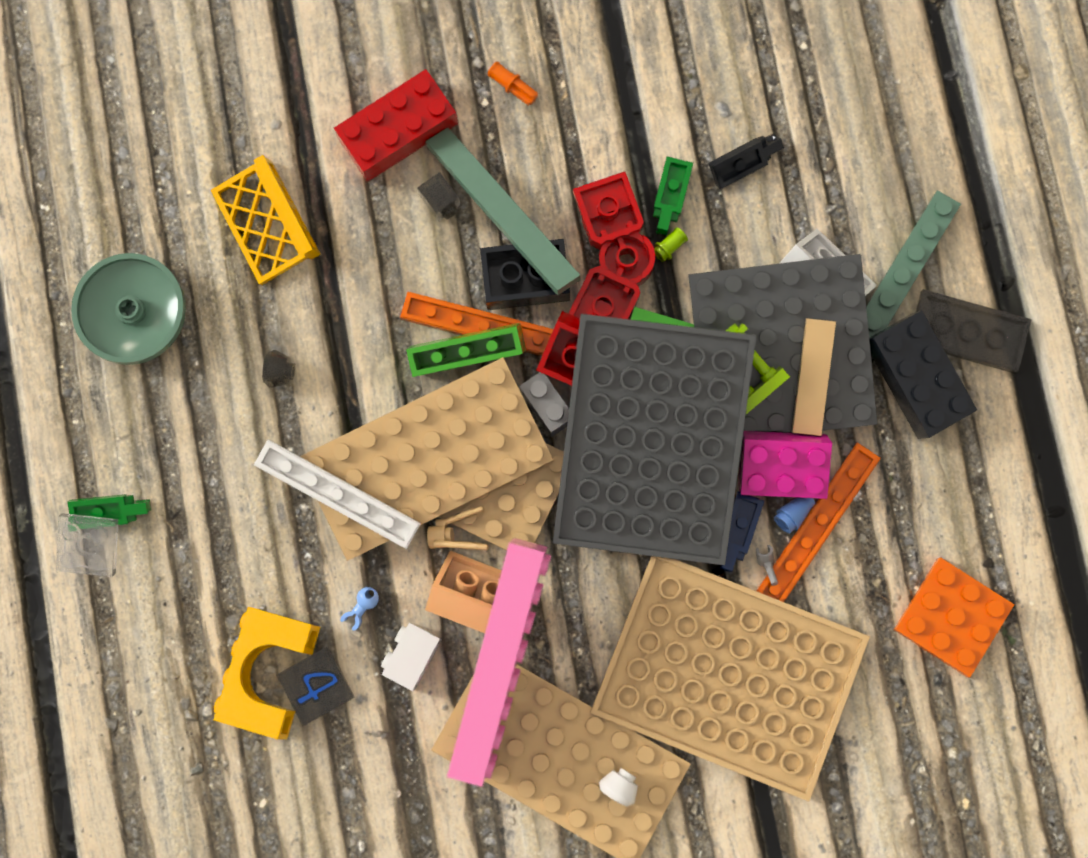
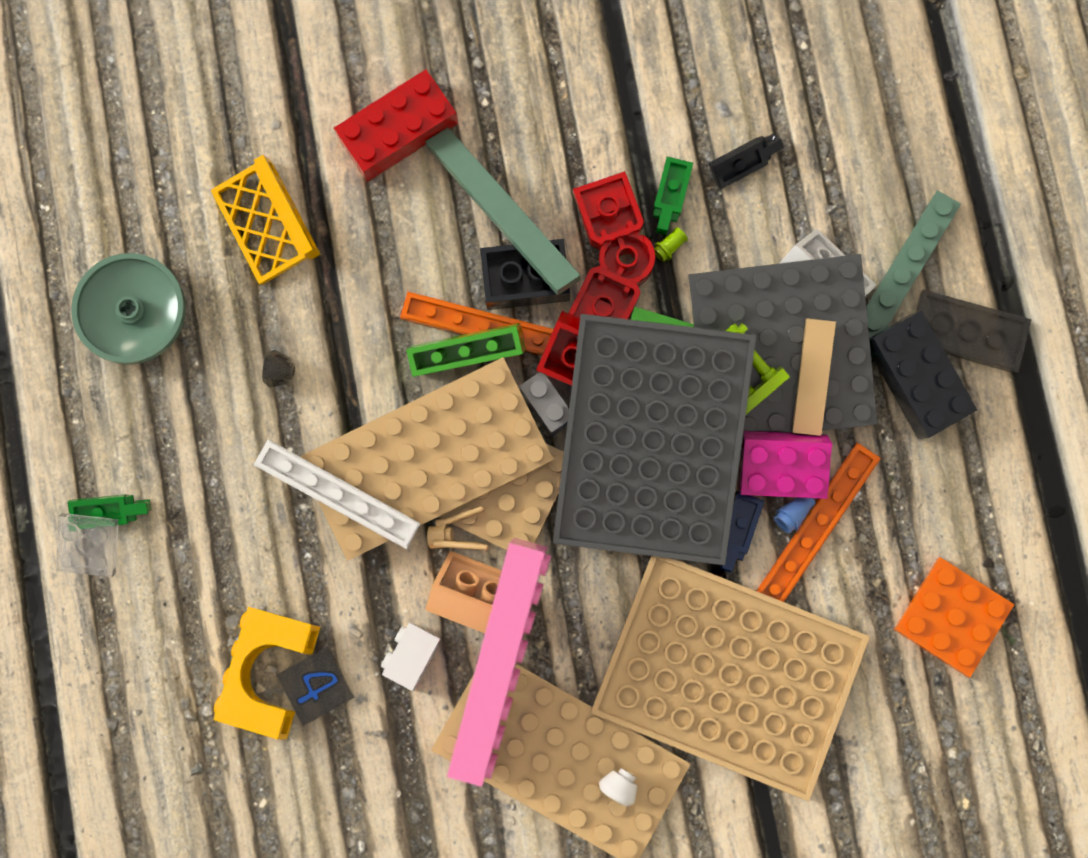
light blue arm [340,587,379,631] -> none
clear smoke brick [417,172,461,221] -> none
orange axle [487,61,538,105] -> none
light grey hand [756,545,778,586] -> none

